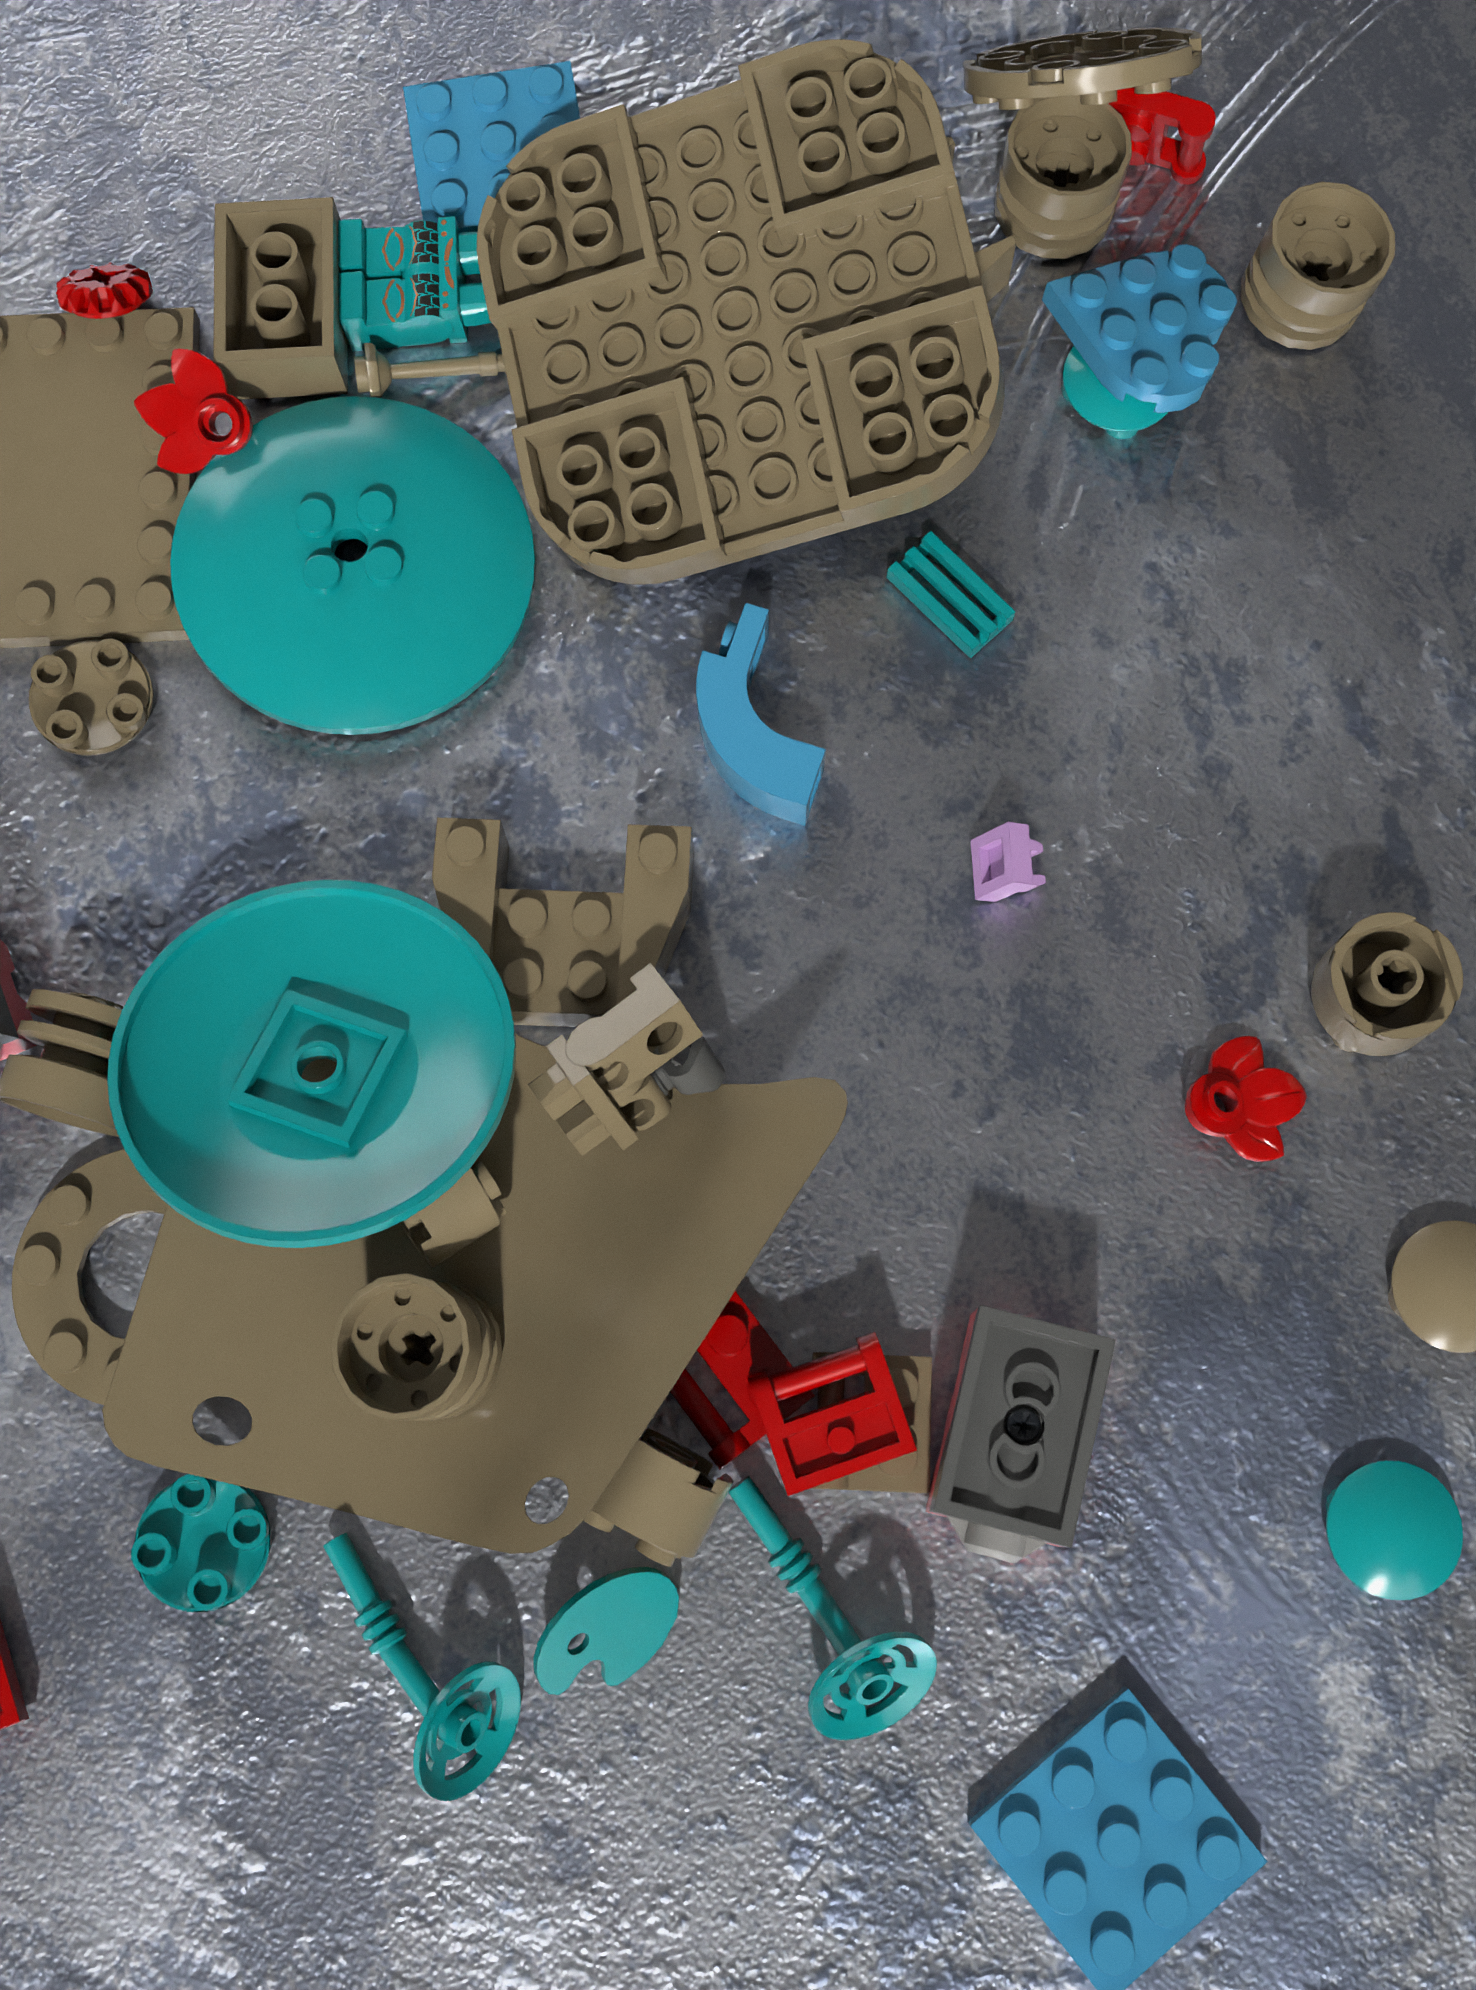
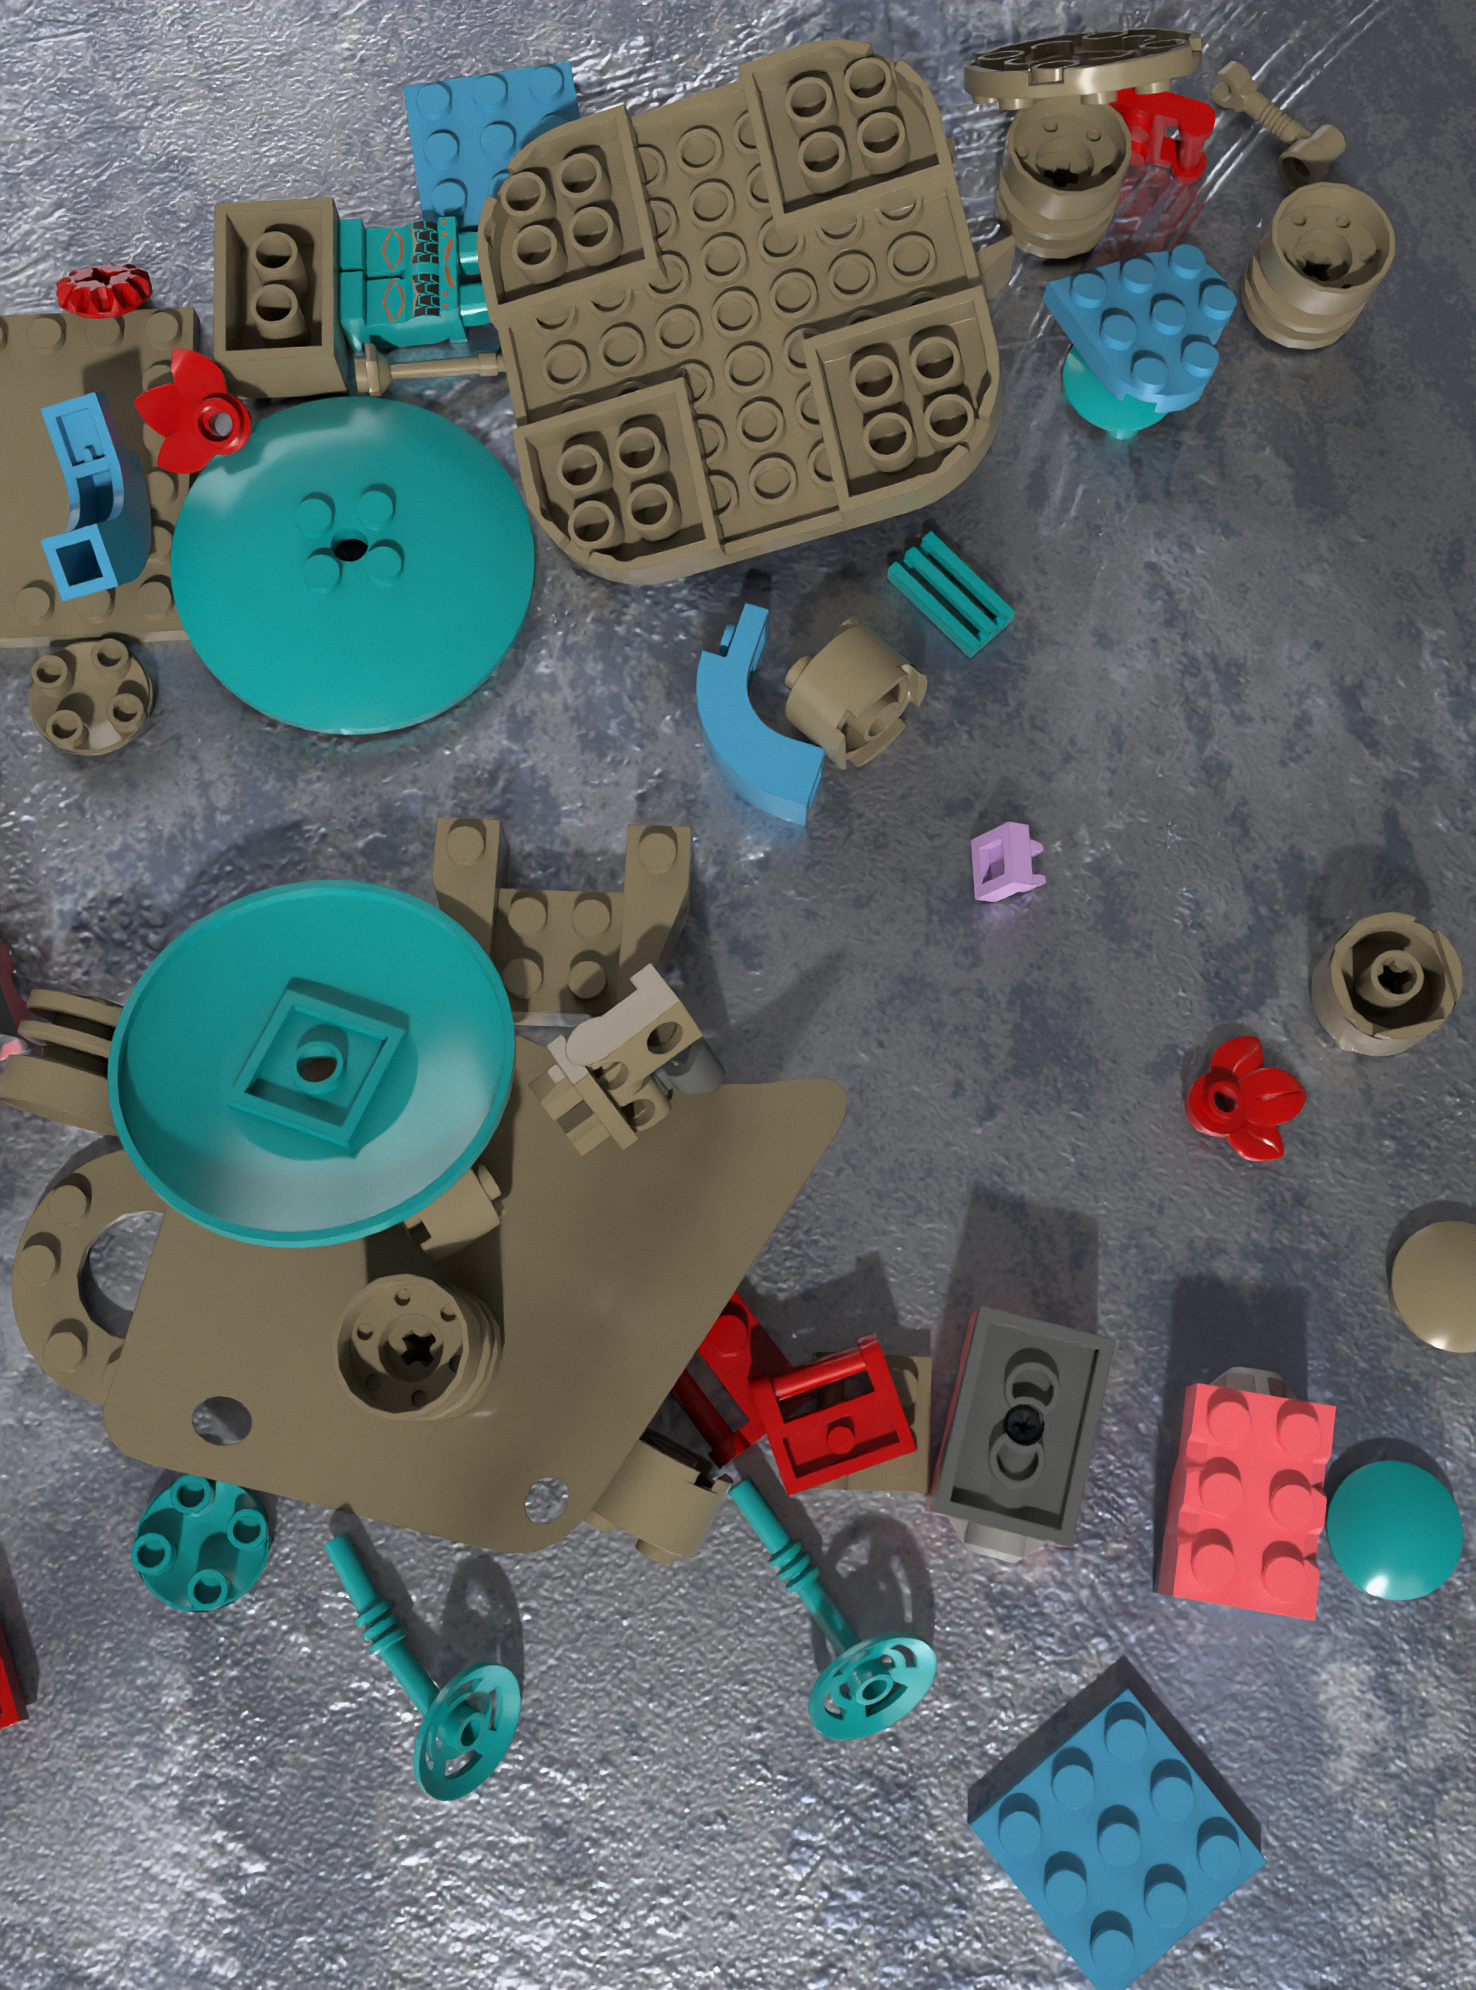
teal piece [533,1566,679,1695] -> none
none -> dark azure arch [40,391,151,602]
none -> dark tan brick [785,617,927,770]
none -> coral piece [1153,1367,1336,1621]
none -> dark tan brick [1210,61,1346,191]

